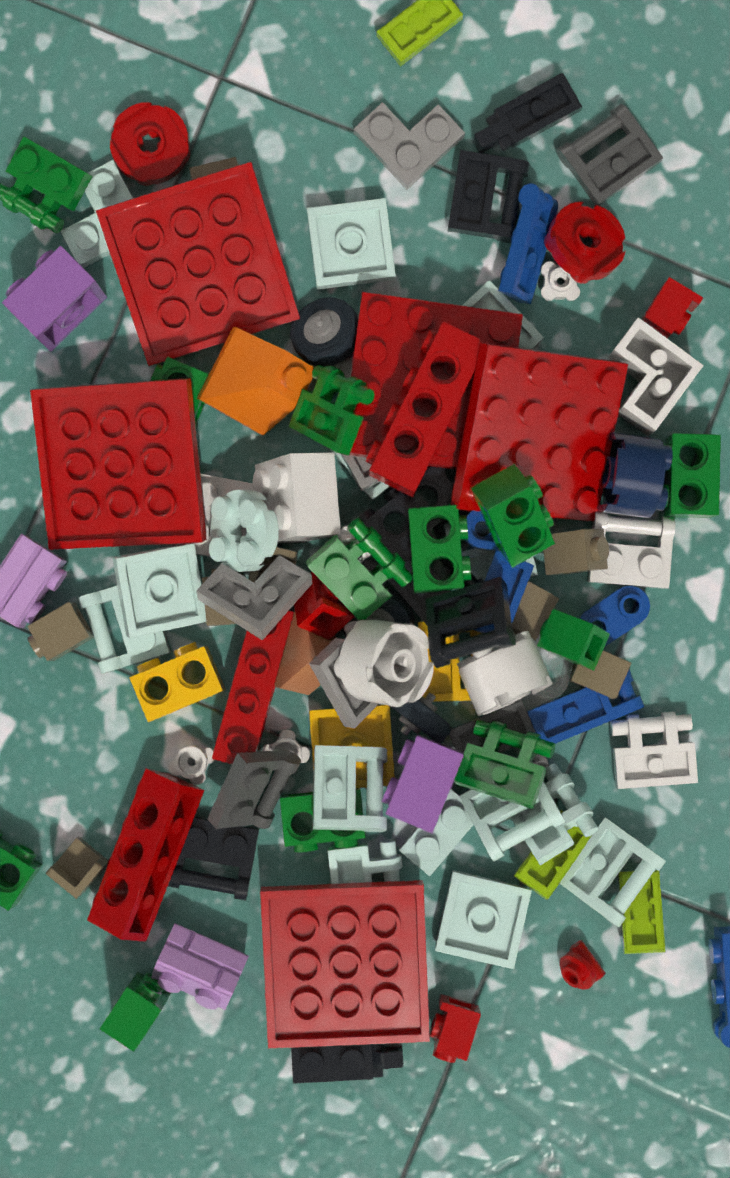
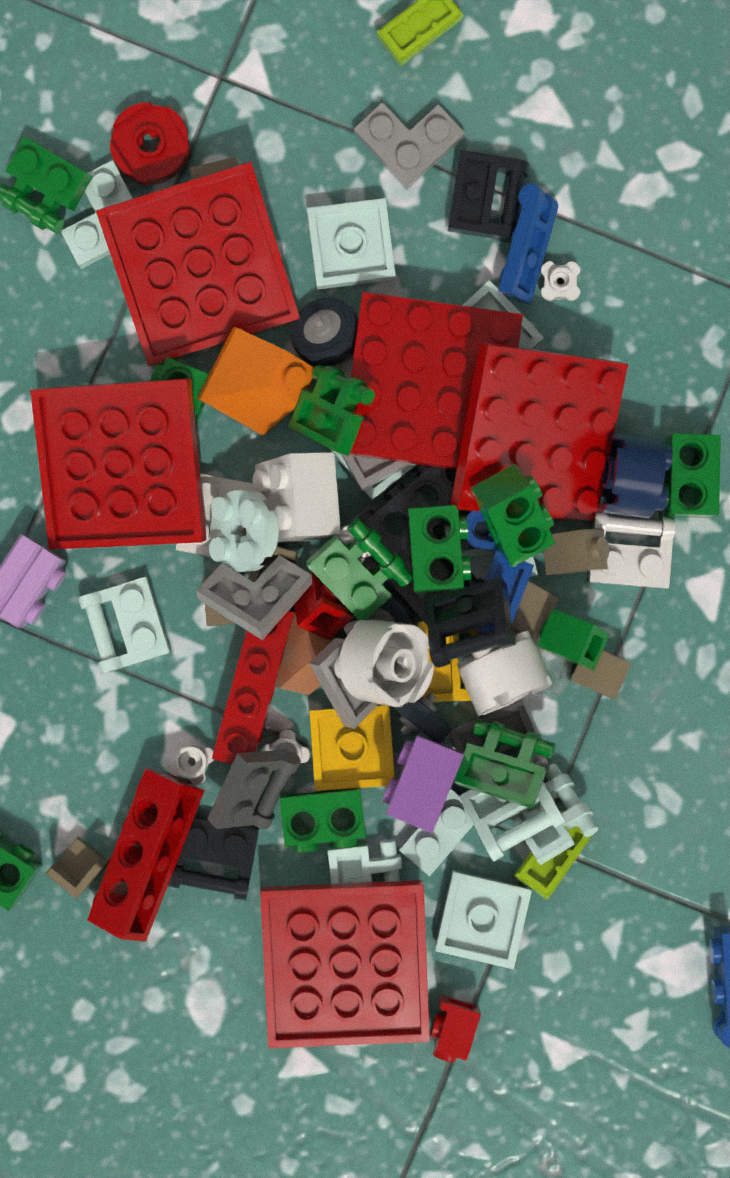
medium lavender brick [2,246,107,352] -> none
dark tan brick [27,602,94,661] -> none
green brick [100,972,171,1052] -> none
light aqua plate [112,543,206,638] -> none
yellow brick [129,642,226,722] -> none
lavender brick [151,923,249,1010] -> none
black hinge [291,1044,404,1084] -> none
light aqua plate [313,745,387,832] -> none
red brick [365,321,487,497] -> none
black hinge [472,73,582,153] -> none
blue plate [527,669,645,744] -> none
red plate [544,202,626,284] -> none
dark grey plate [556,103,663,206] -> none
red plate [559,940,606,990] -> none
light aqua plate [560,817,666,927] -> none
blue plate [578,586,650,646] -> none
white brick [608,318,704,437] -> none
white plate [610,711,698,789] -> none
lime plate [618,870,666,954] -> none
red brick [641,277,703,339] -> none

